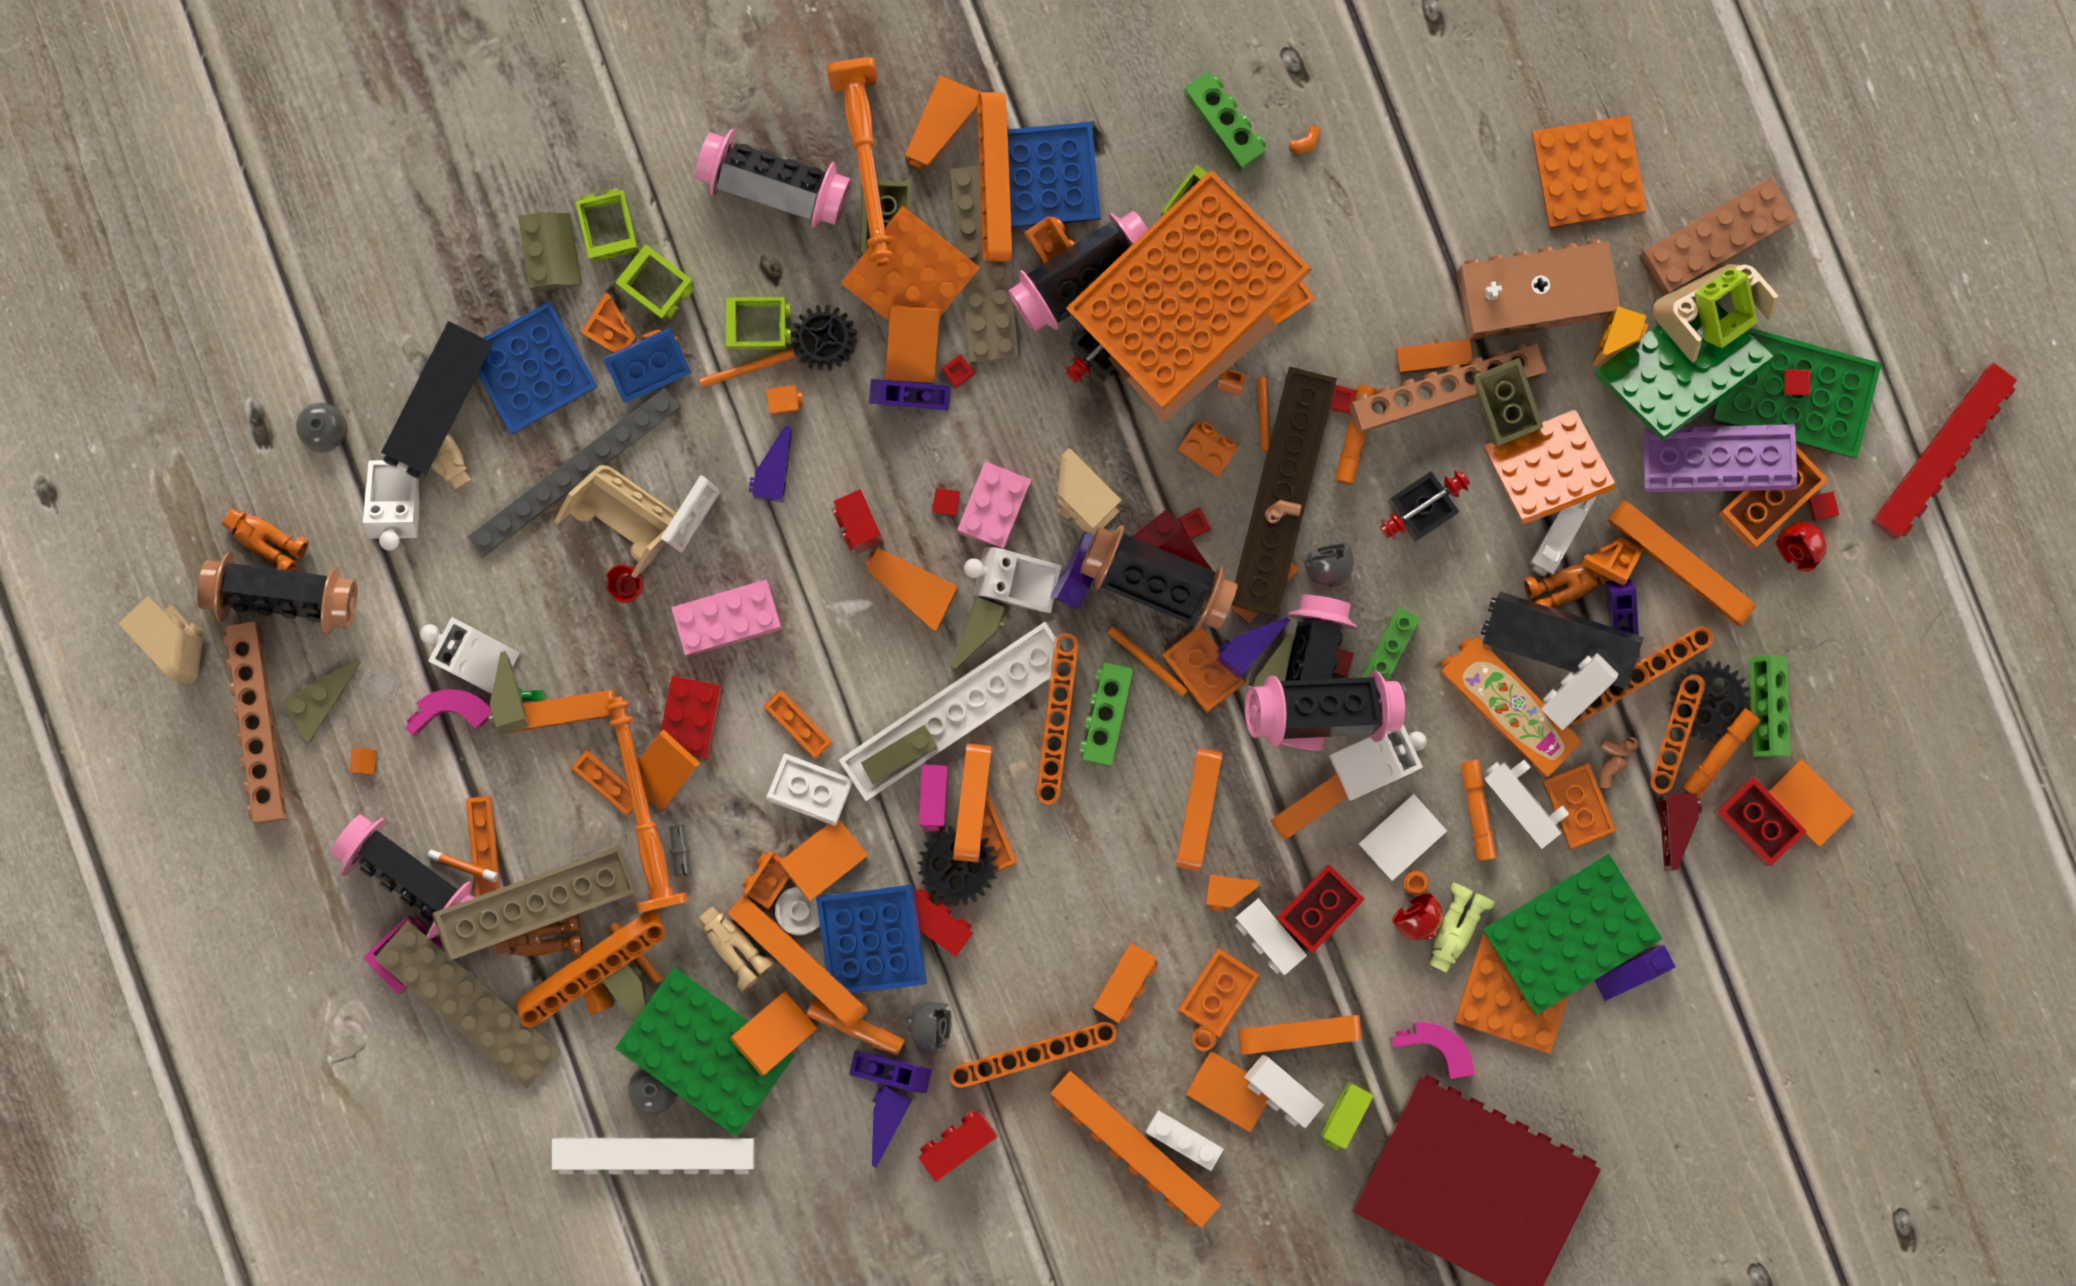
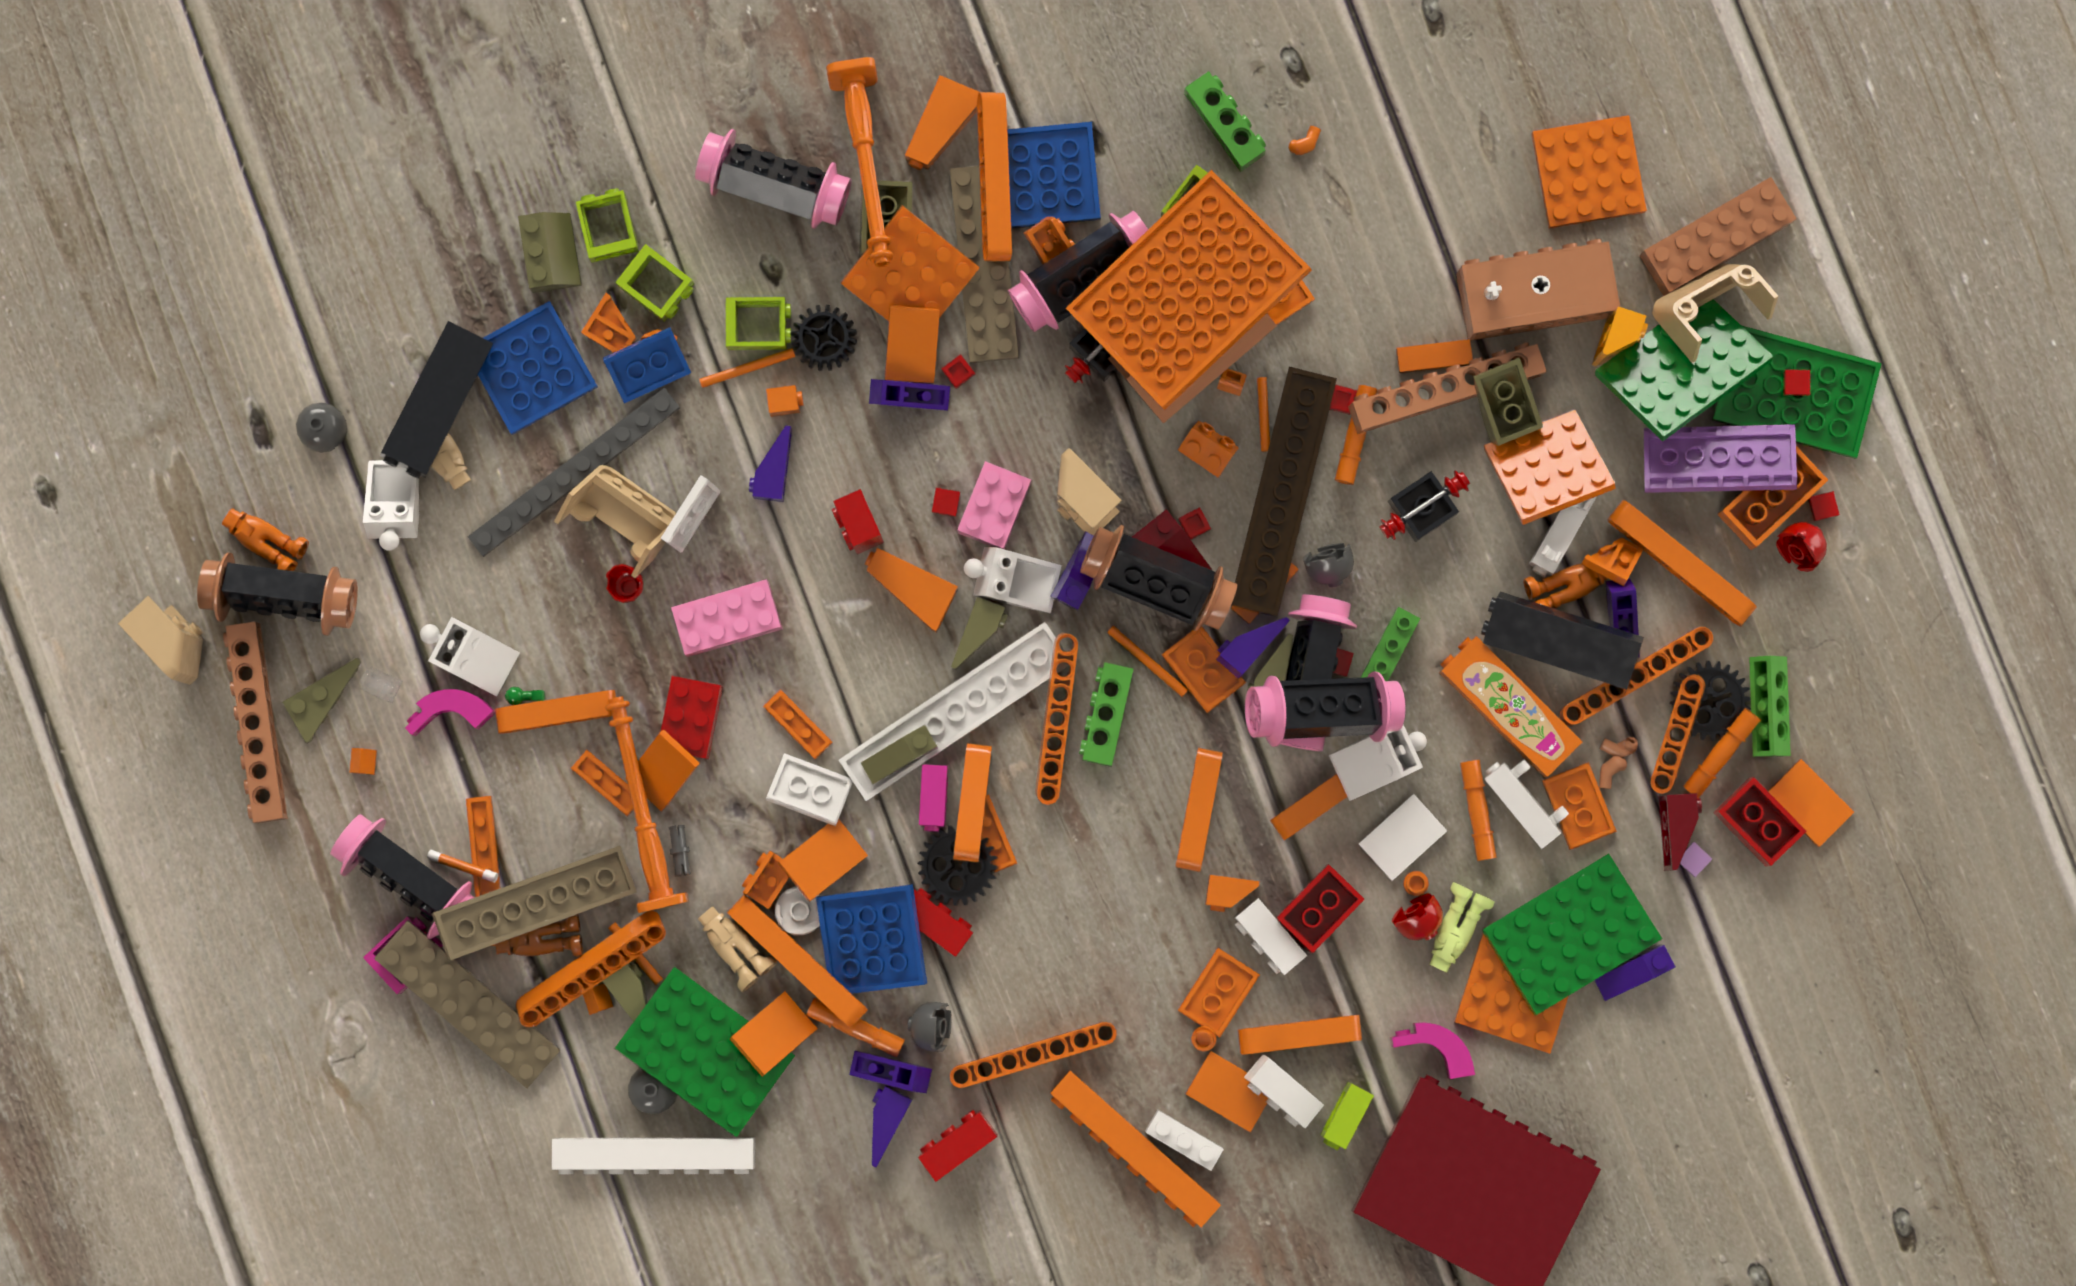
olive slope [488,651,530,735] -> none
orange brick [1093,943,1158,1023] -> none
nougat arm [1265,500,1301,523] -> none
white brick [1541,653,1619,731] -> none
lime window [1694,267,1758,348] -> none
red brick [1871,362,2017,539] -> none
none -> lavender tile [1680,842,1712,877]

